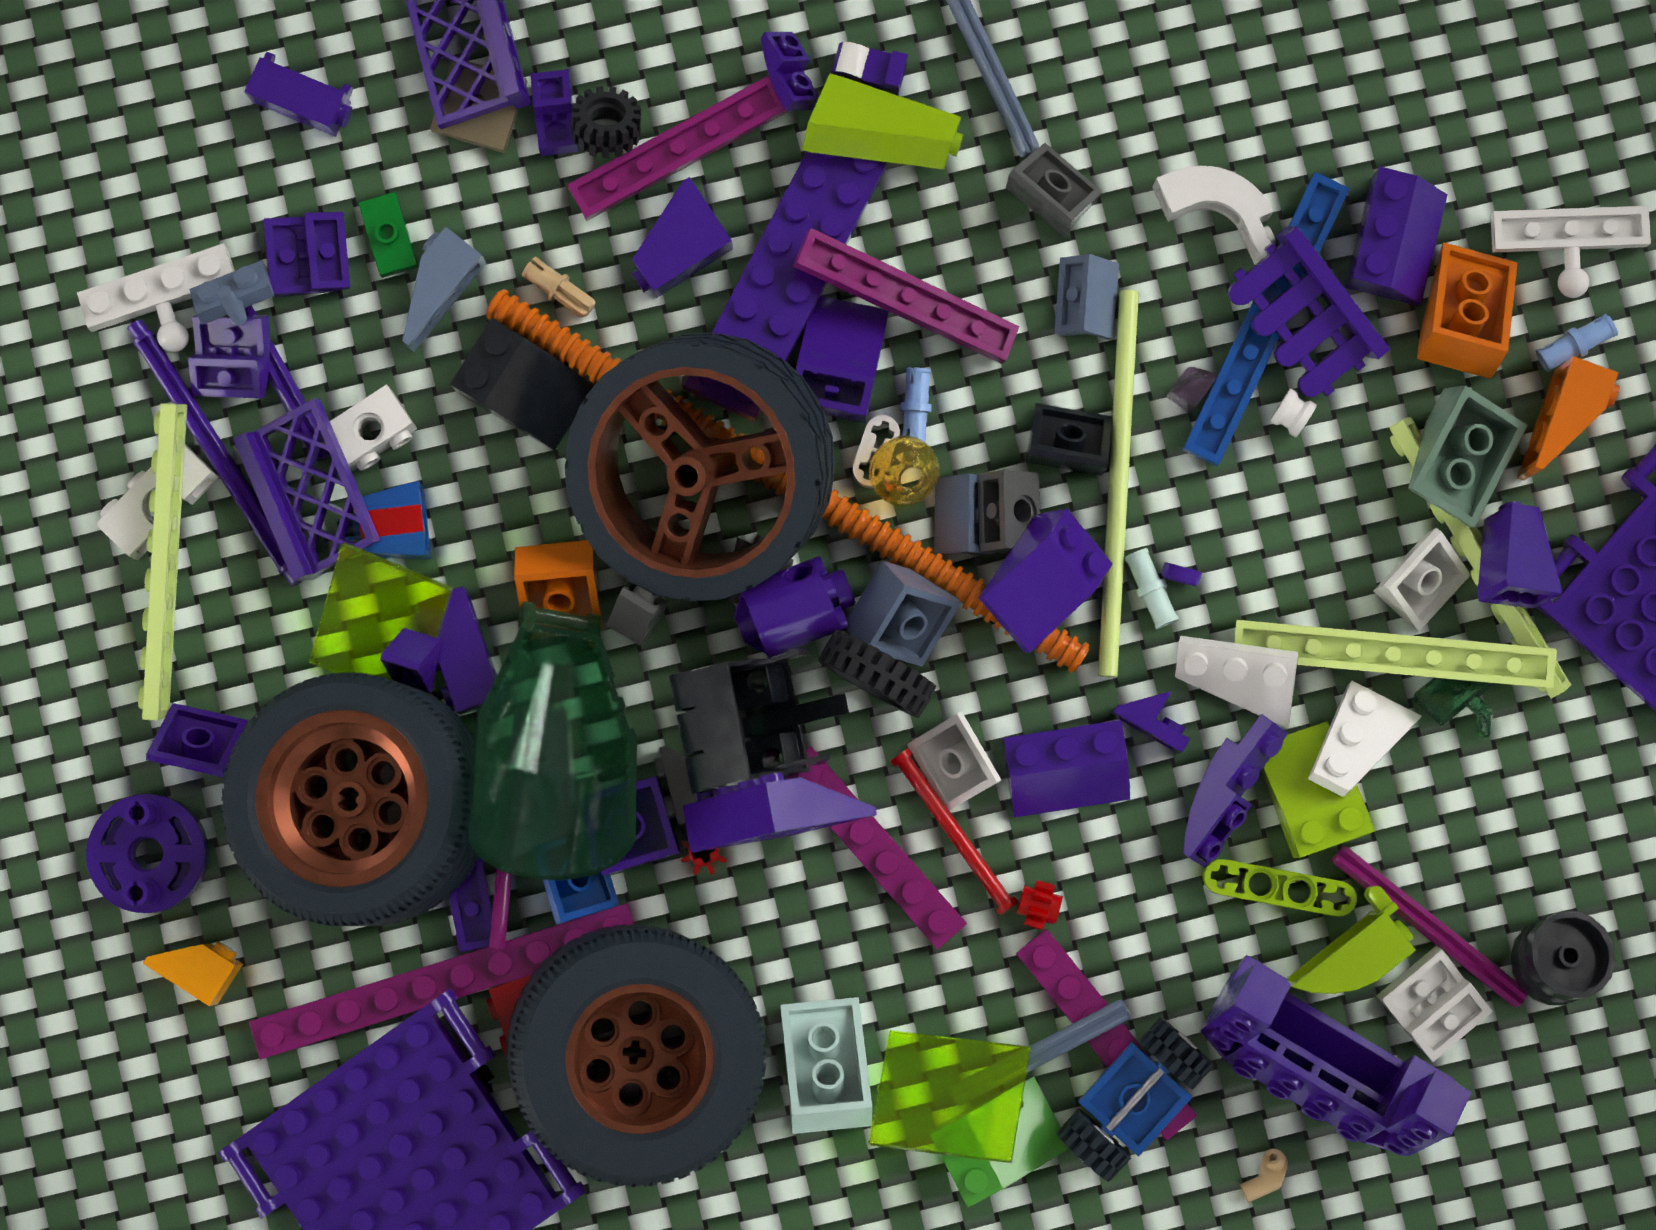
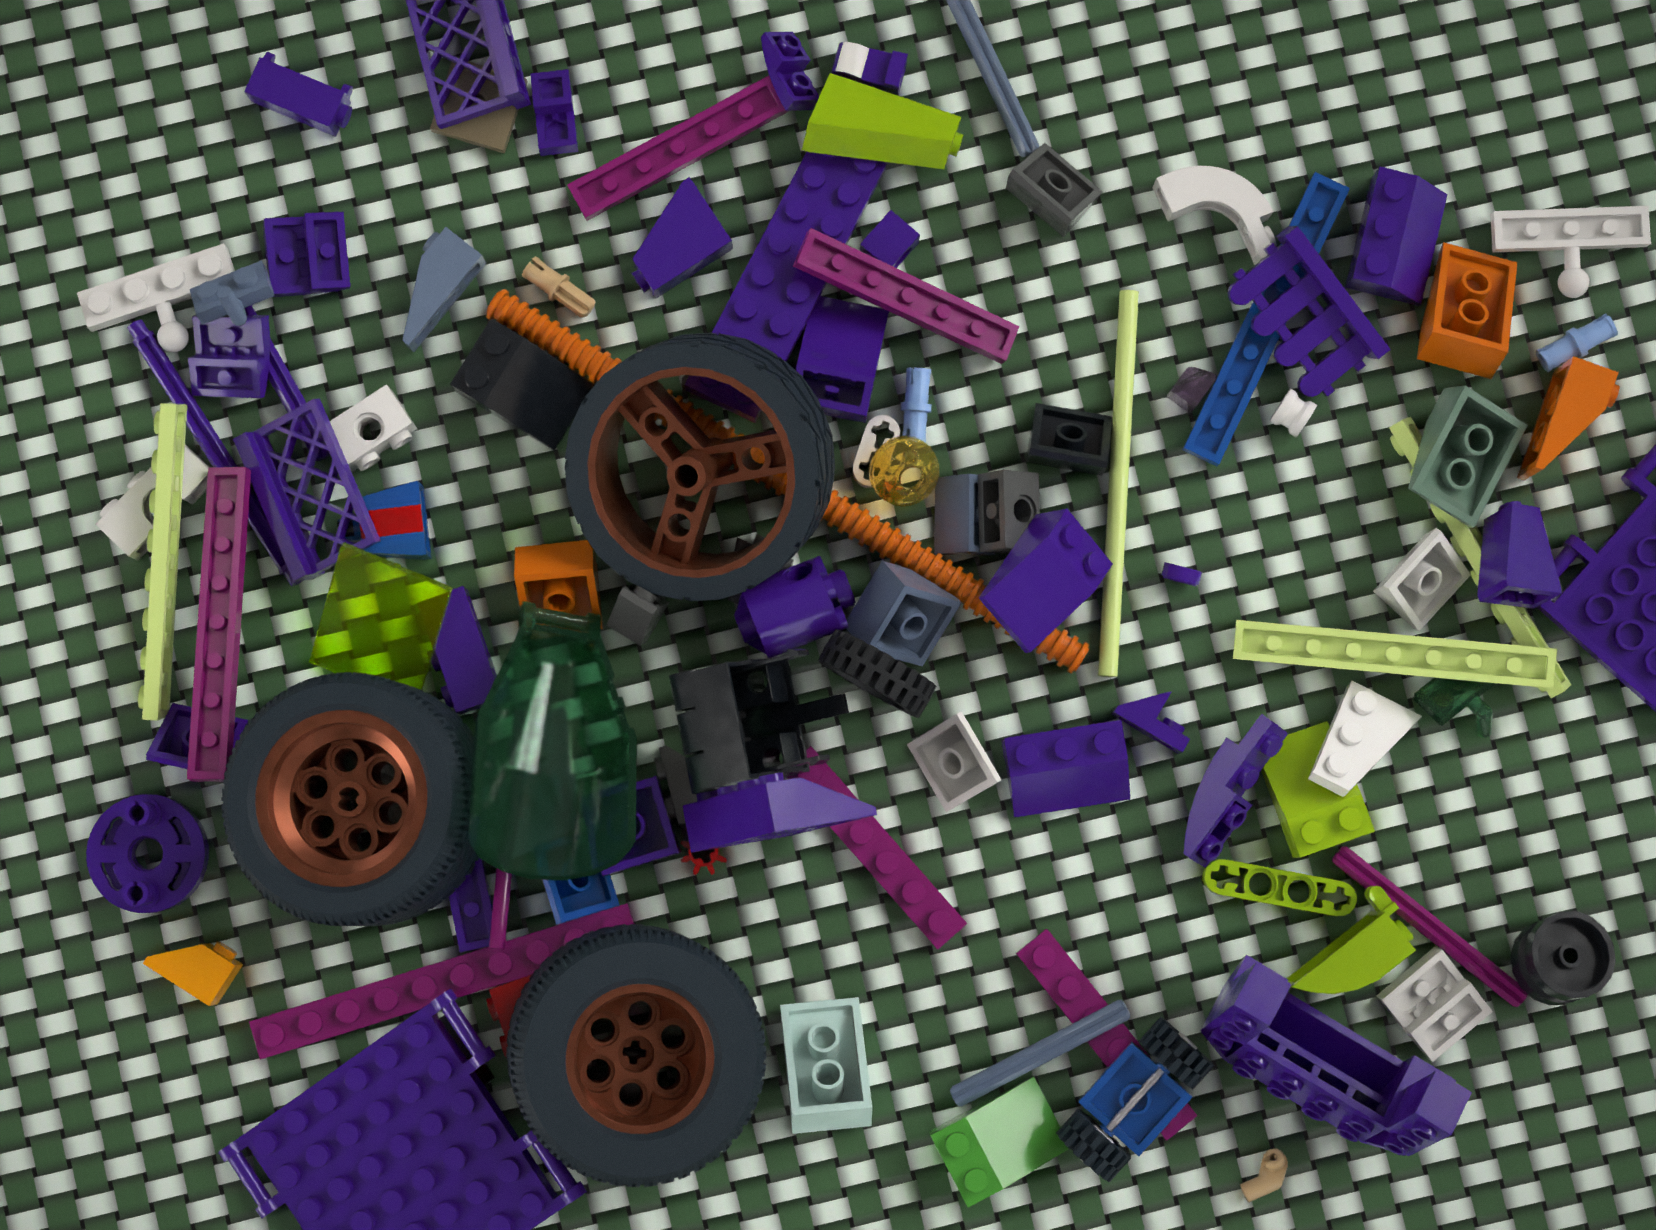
green plate [358,192,418,278] -> none
dark purple slope [380,628,441,694] -> none
black tyre [571,86,641,158] -> none
clear neon green piece [868,1030,1031,1163] -> none
red bar [890,748,1019,915] -> none
red gear [1016,880,1063,930] -> none
sand blue panel [1054,254,1119,340] -> none
light aqua pin [1124,548,1179,629] -> none
white wing [1175,636,1299,728] -> none
none -> magenta plate [187,467,251,782]
none -> dark purple brick [860,210,920,268]

